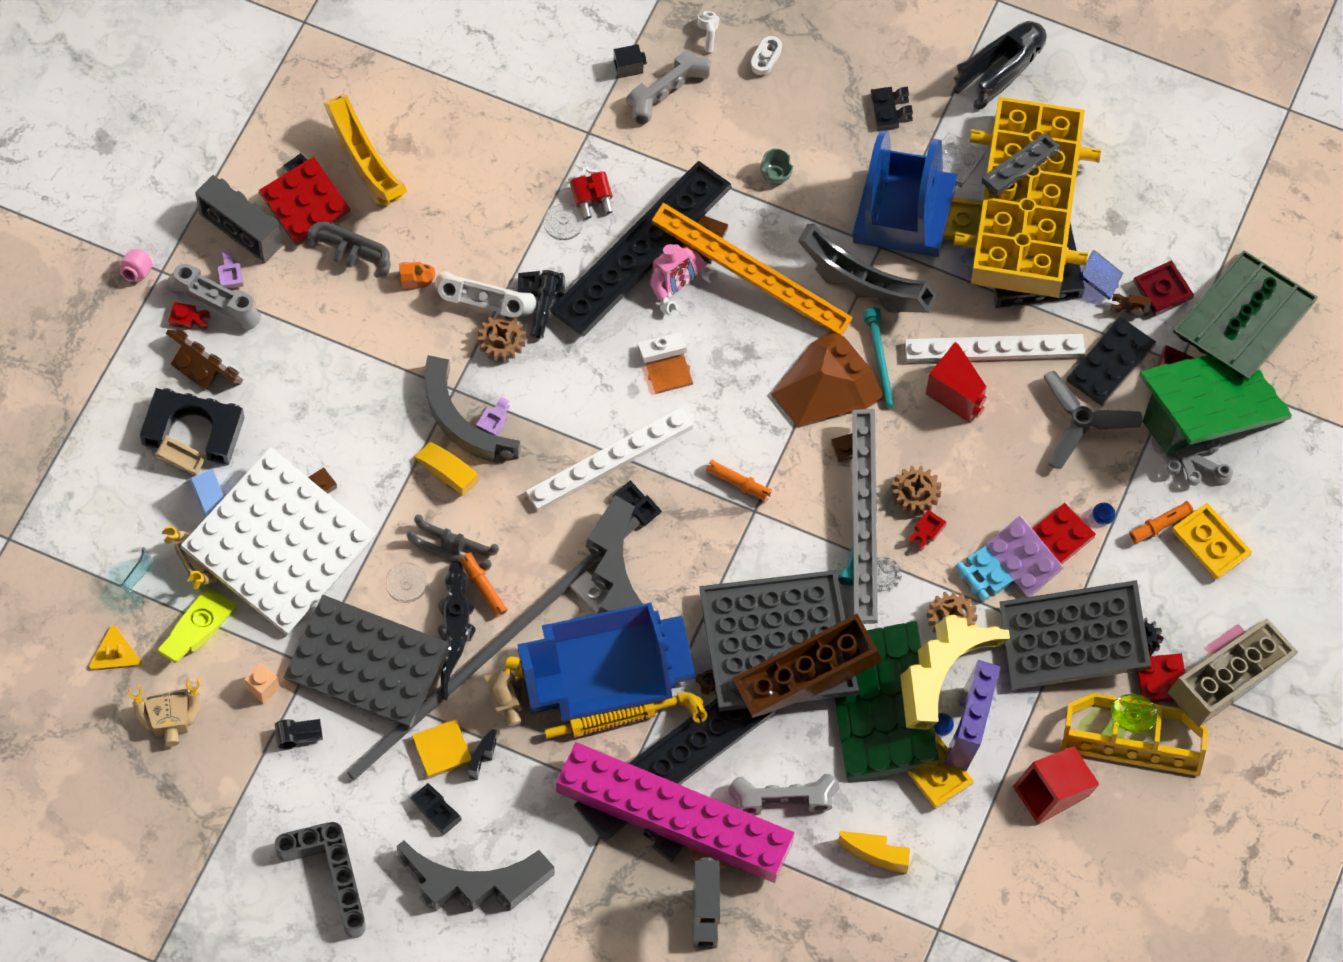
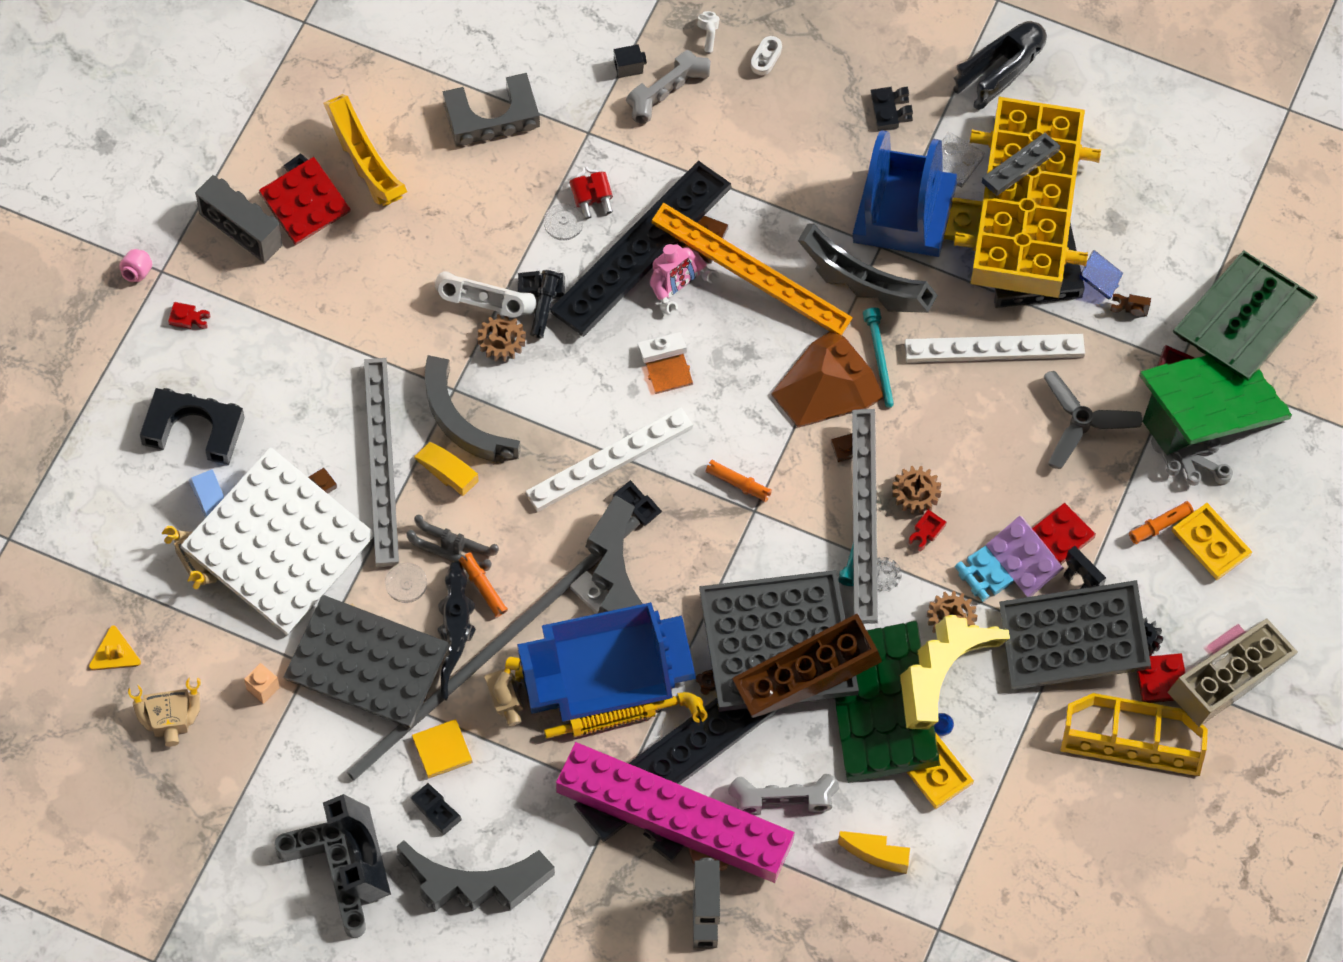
clear light blue piece [121,547,152,605] -> none
tan tile [155,435,207,476] -> none
neon yellow piece [158,587,237,663] -> none
reddish brown bracket [165,329,244,390] -> none
light grey plate [167,264,261,330] -> none
lavender plate [218,250,243,289] -> none
black piece [275,719,323,749] -> none
dark grey piece [307,221,391,275] -> none
orange rock [399,262,435,289] -> none
black slope [468,729,497,780] -> none
lavender plate [476,397,510,436] -> none
sand green hair [760,148,794,184] -> none
red slope [926,342,987,423] -> none
arch [944,659,1001,771] -> none
red slope [1013,746,1100,824] -> none
black piece [1066,316,1156,406] -> none
clear blue plate [1092,502,1115,525] -> none
clear neon green dish [1111,694,1158,733] -> none
dark red plate [1133,260,1194,316] -> none
none -> black arch [323,794,391,903]
none -> light grey plate [364,358,399,567]
none -> dark grey arch [442,73,540,146]
none -> black plate [1063,546,1106,589]

